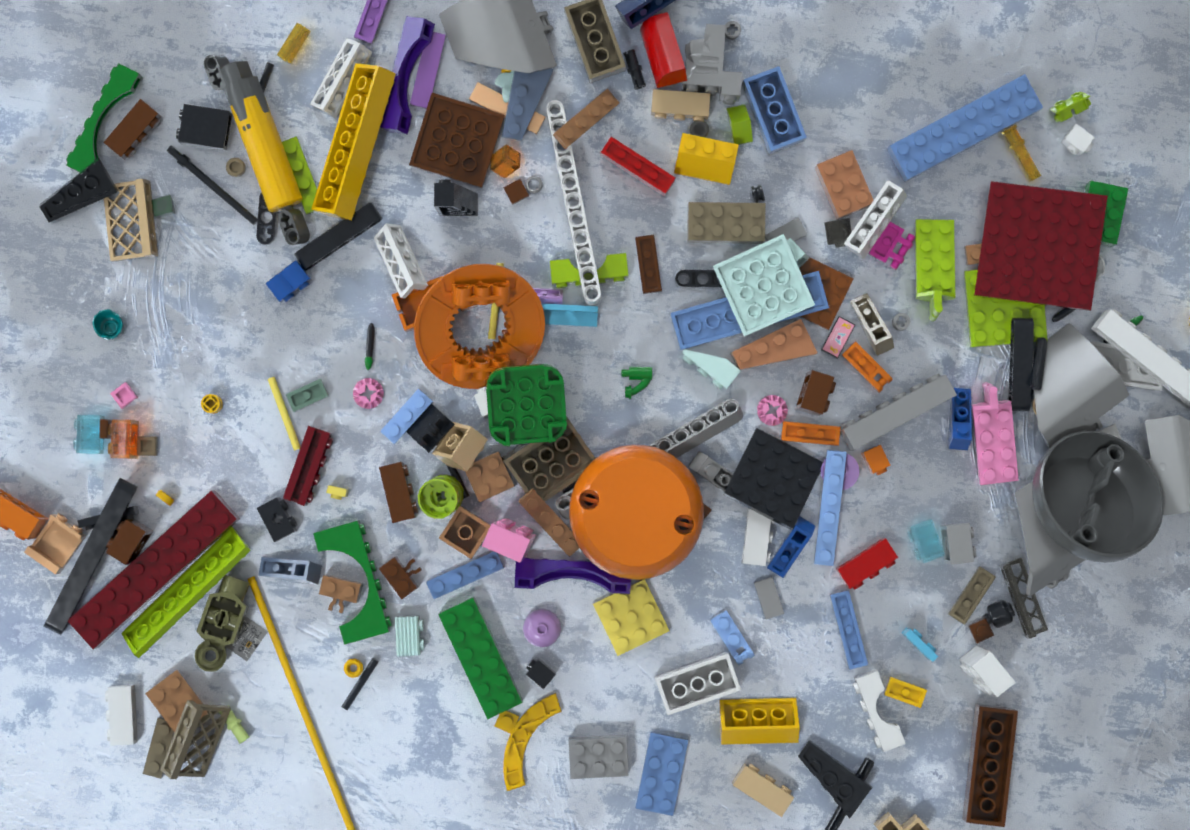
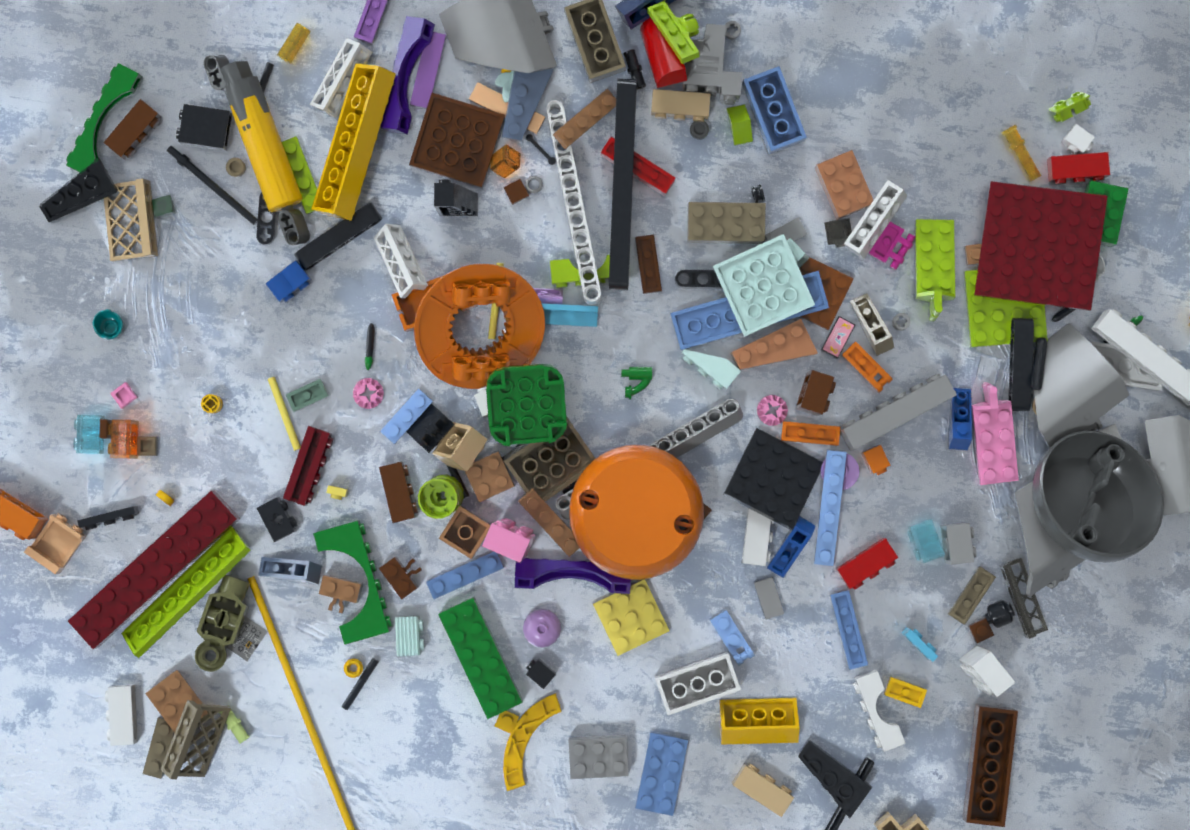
black beam [43,478,138,635] -> none
reddish brown brick [105,519,153,565] -> none
yellow slope [674,133,739,185] -> none
light grey slope [688,451,733,492] -> none
medium blue brick [887,74,1043,182] -> none
none -> black hinge [526,134,556,165]
none -> black beam [609,79,637,290]
none -> lime plate [647,1,700,64]
none -> red brick [1047,152,1110,185]

